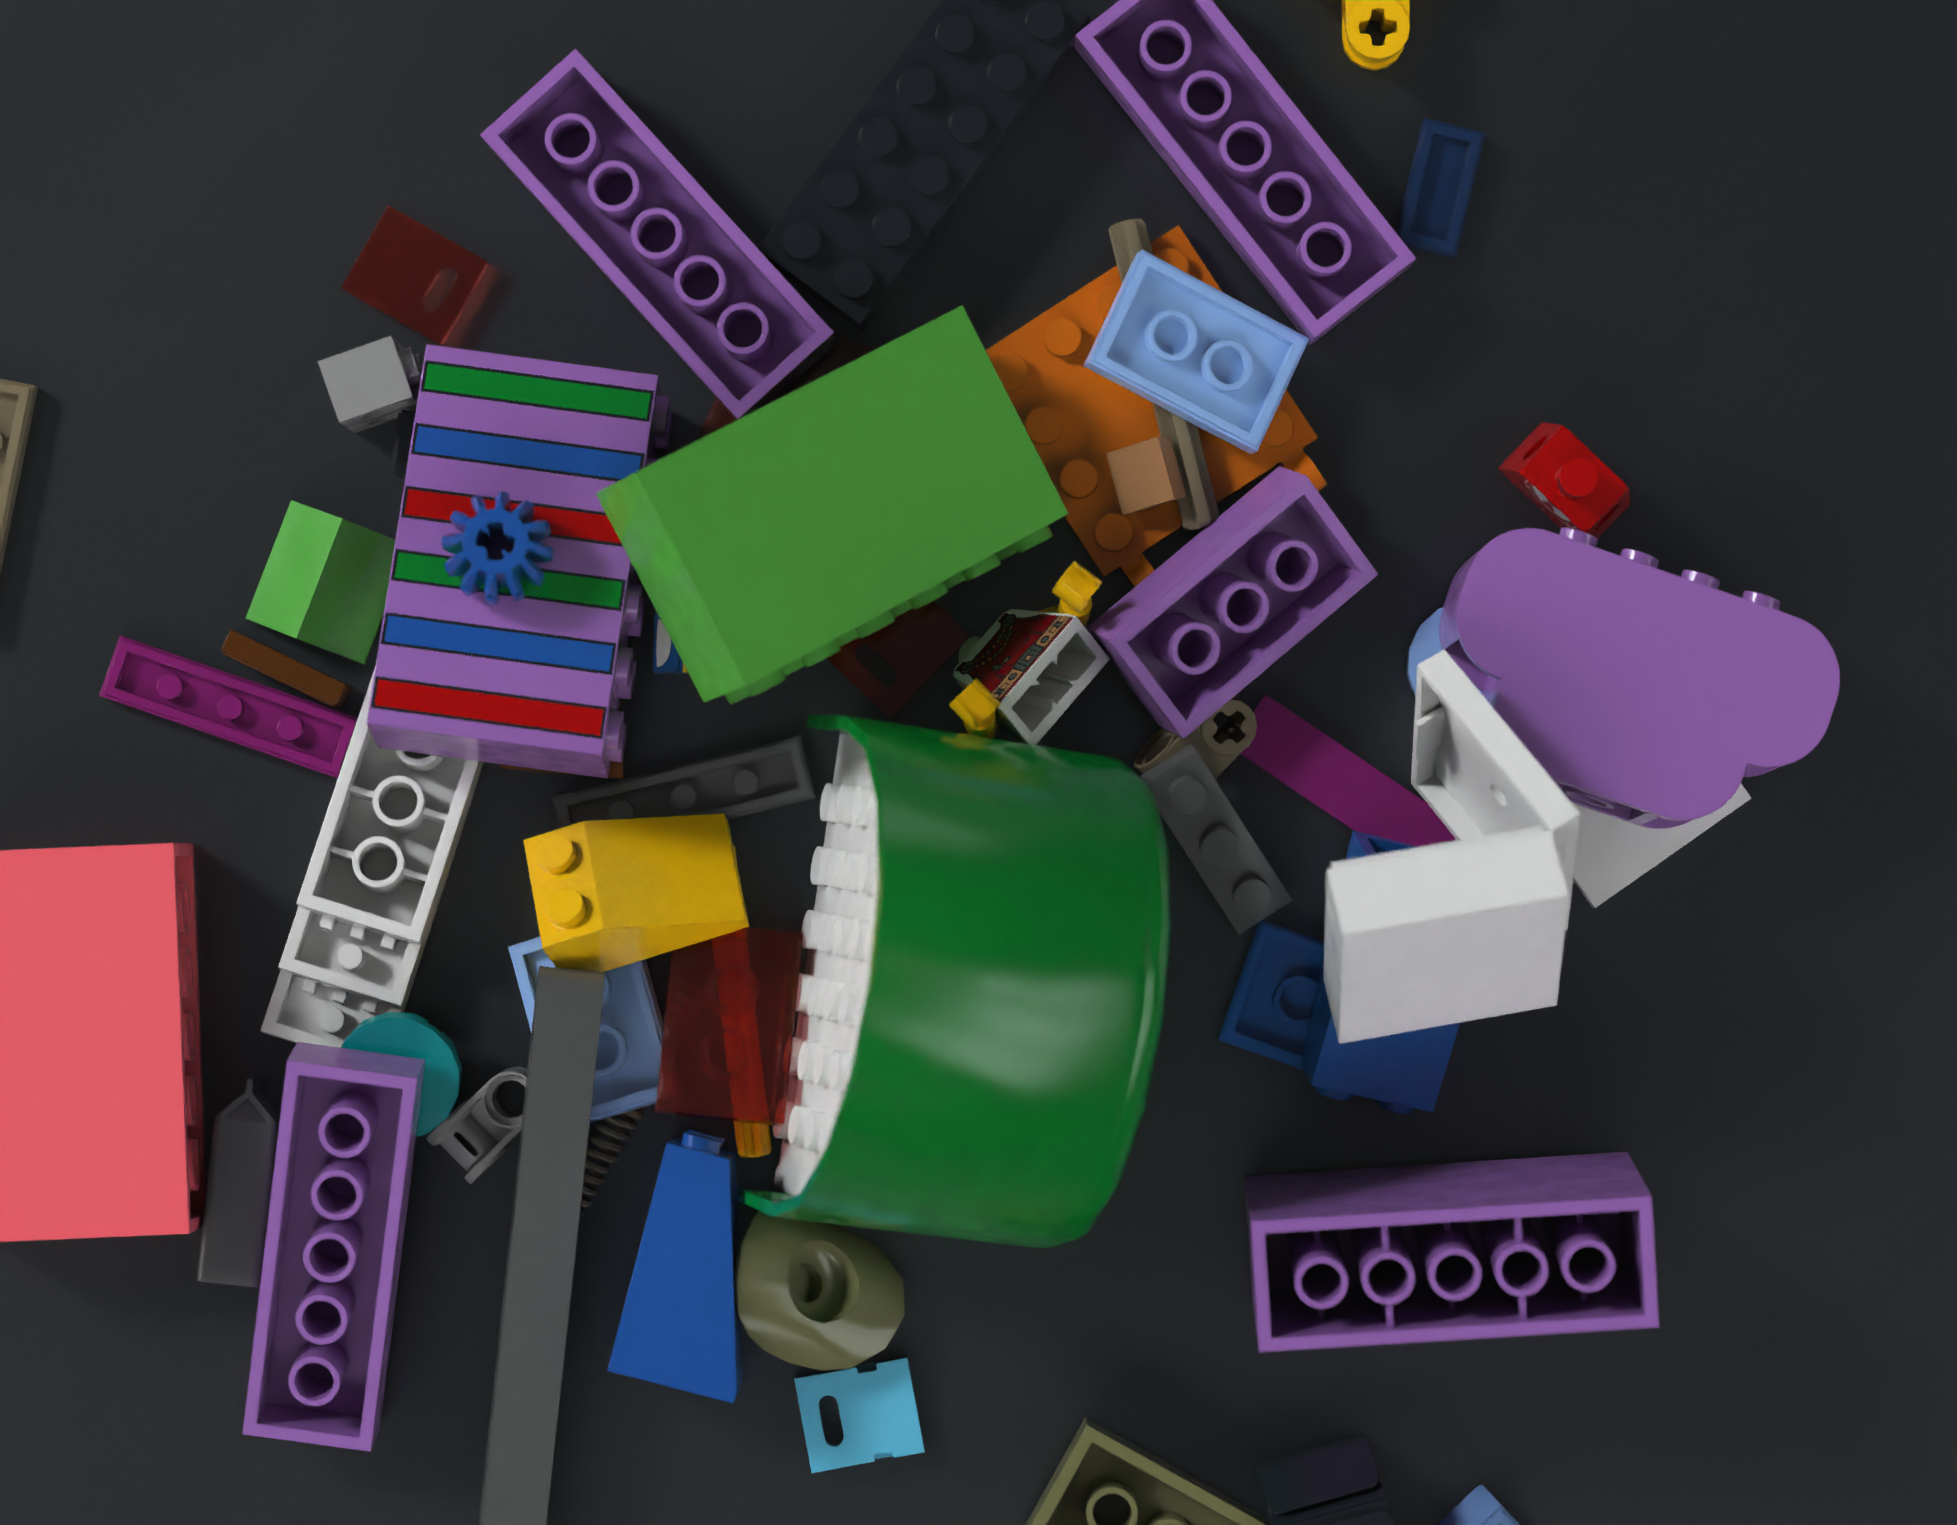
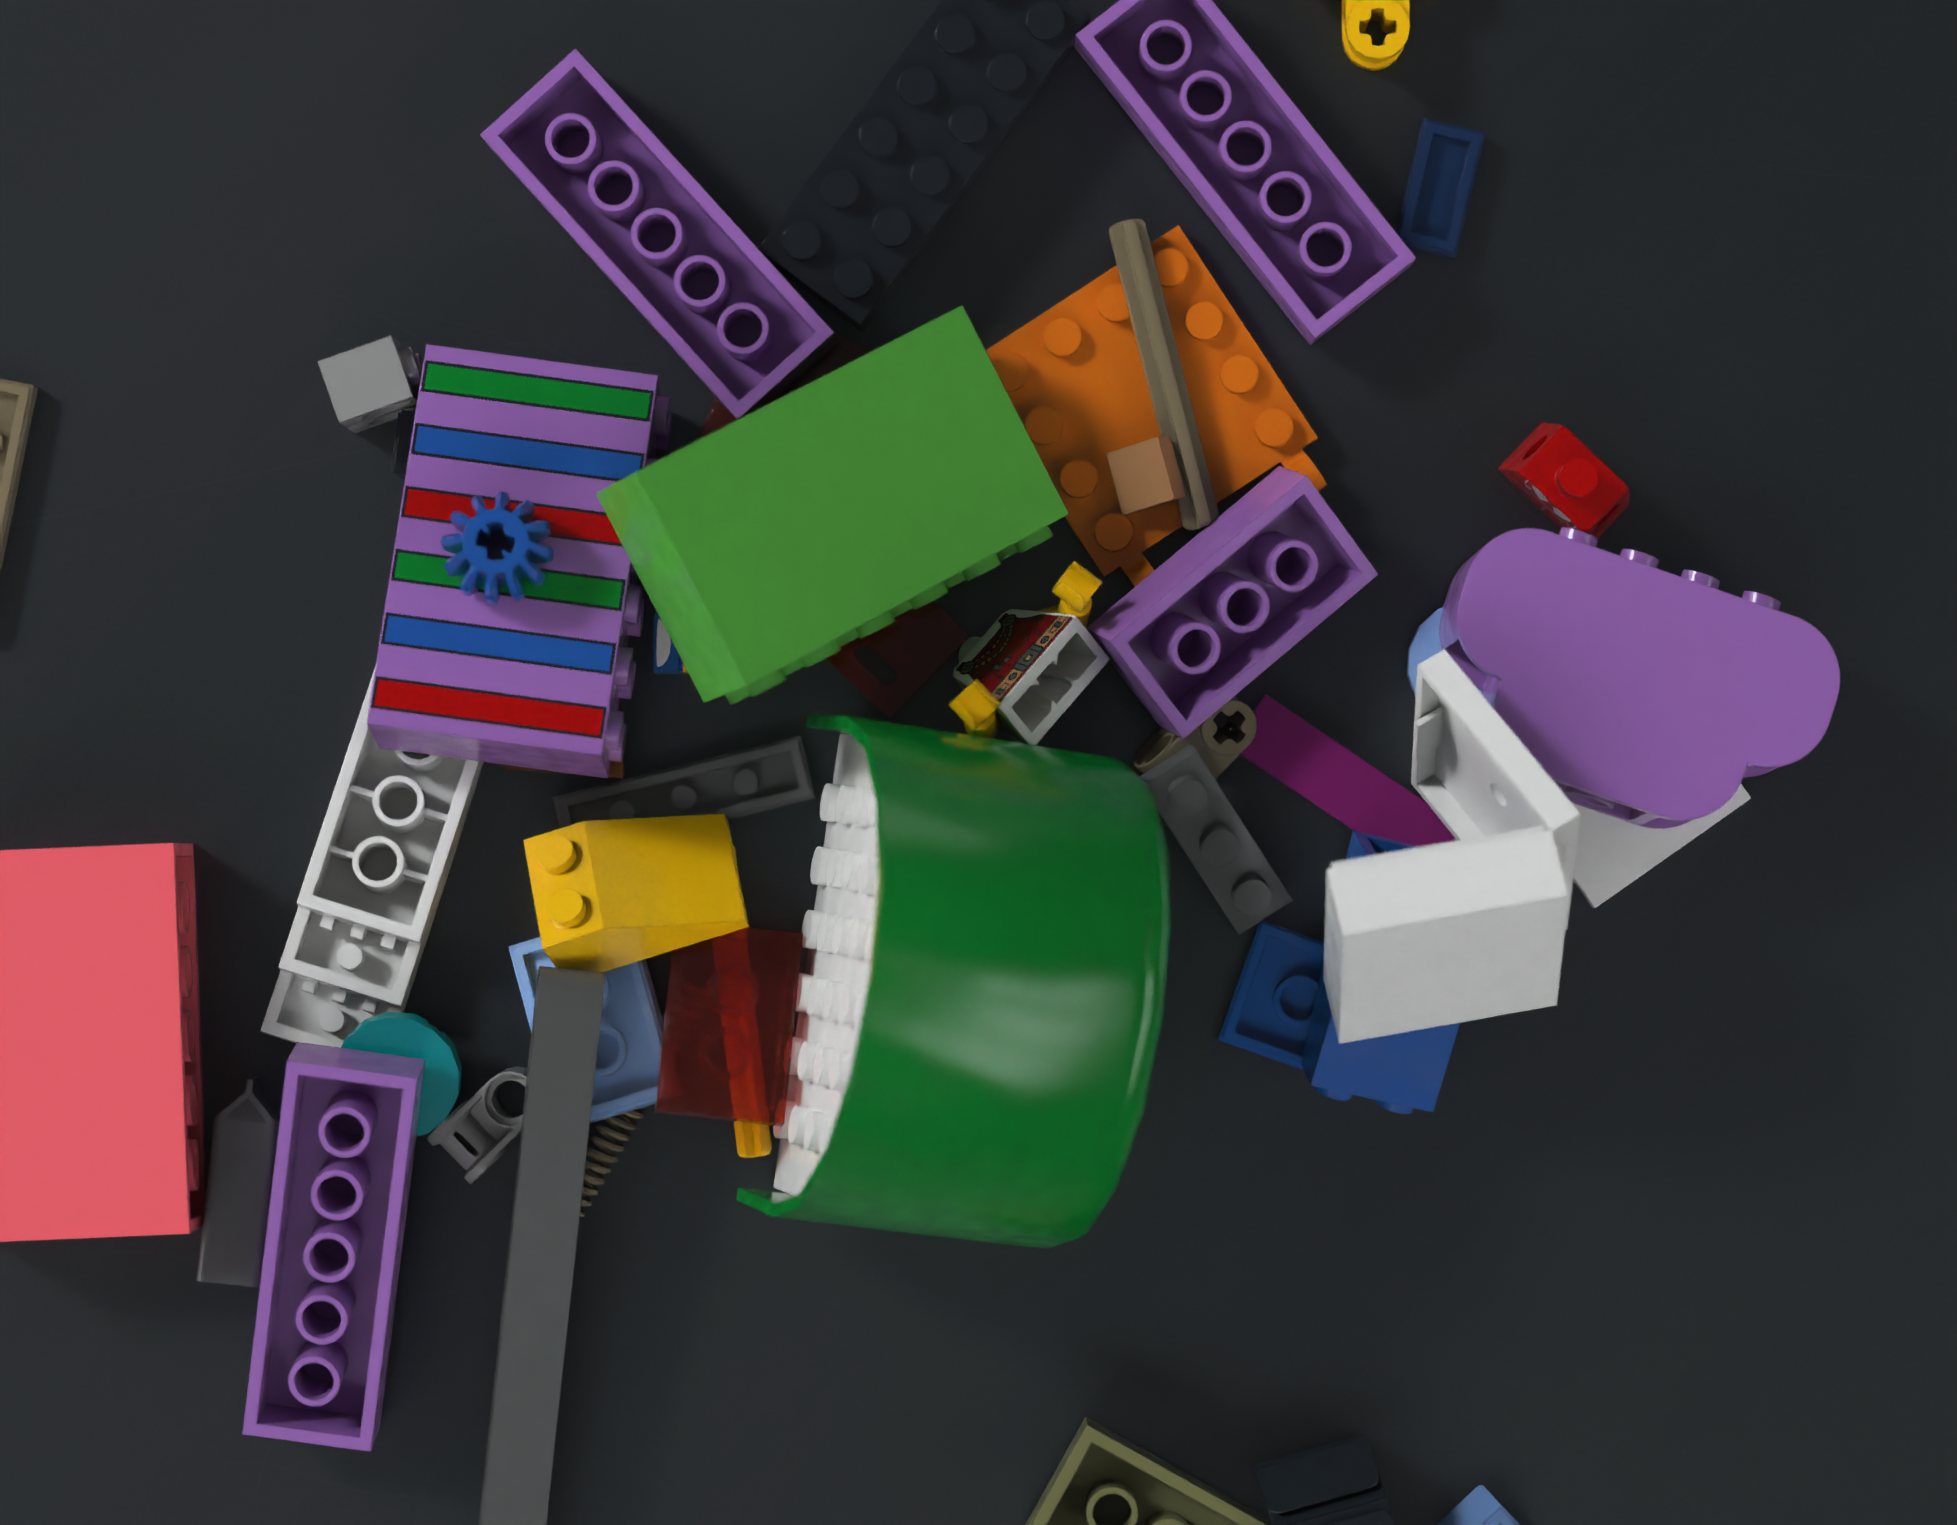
magenta tile [99,636,358,778] -> none
reddish brown tile [221,629,354,708] -> none
bright green slope [245,500,395,665] -> none
clear red piece [341,205,489,346] -> none
blue slope [607,1129,743,1403] -> none
olive hat [734,1211,905,1371] -> none
medium azure piece [794,1356,925,1473] -> none
light blue tile [1083,250,1309,454] -> none
medium lavender brick [1244,1152,1659,1352] -> none

